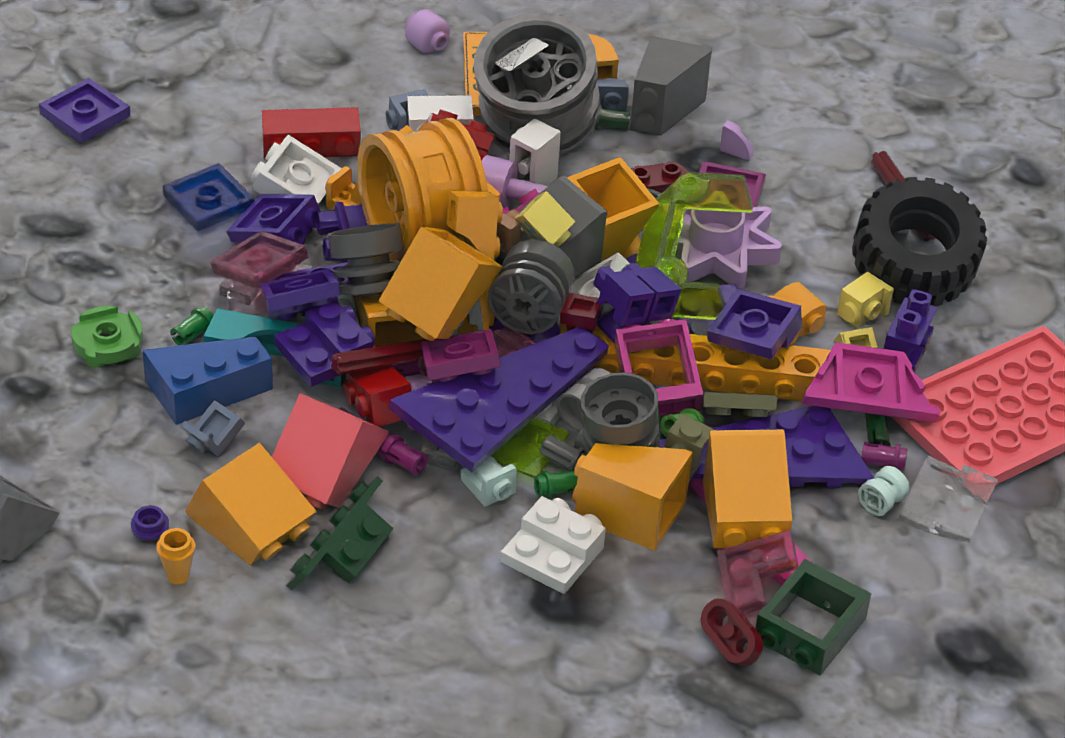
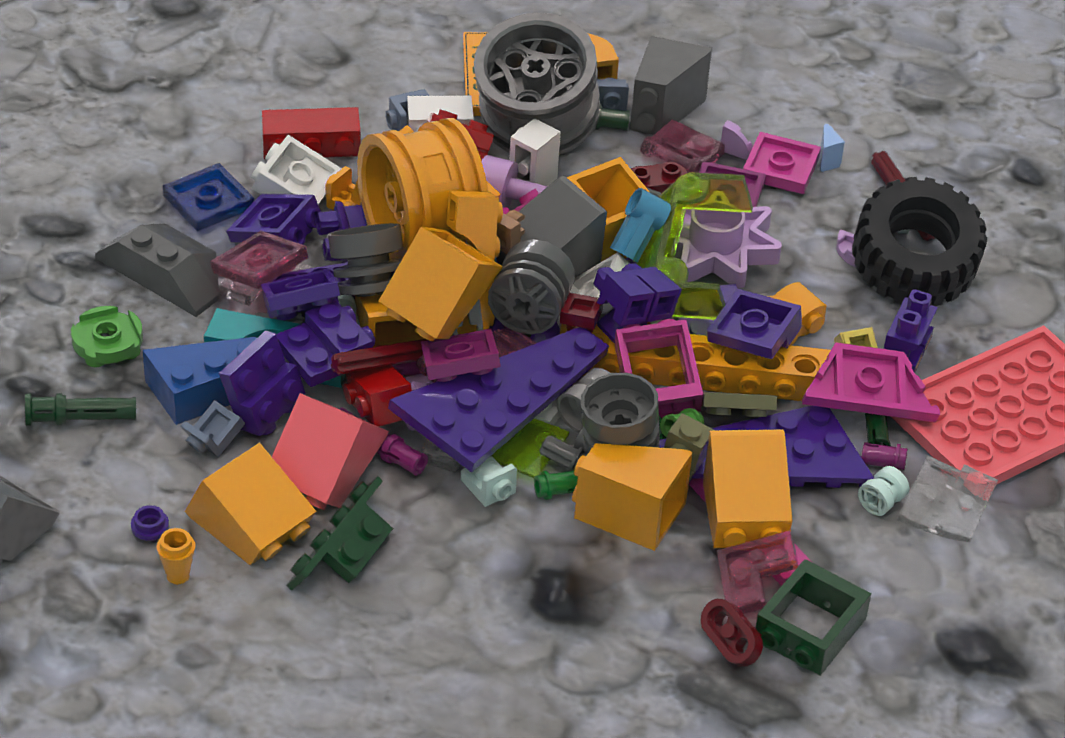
dark purple plate [39,78,131,143] -> none
green pin [170,307,213,346] -> none
lavender head [405,9,450,54] -> none
white sticker [495,38,549,71] -> none
white plate [500,496,606,594] -> none
light yellow brick [514,191,576,247] -> none
light yellow brick [837,272,894,328] -> none
none -> dark green pin [25,393,136,426]
none -> dark grey wedge [95,224,219,317]
none -> dark purple plate [219,330,306,436]
none -> dark azure piece [610,188,671,262]
none -> clear pink plate [640,119,725,179]
none -> dark pink plate [743,132,821,194]
none -> light blue slope [820,124,845,172]
none -> lavender tile [836,229,856,267]

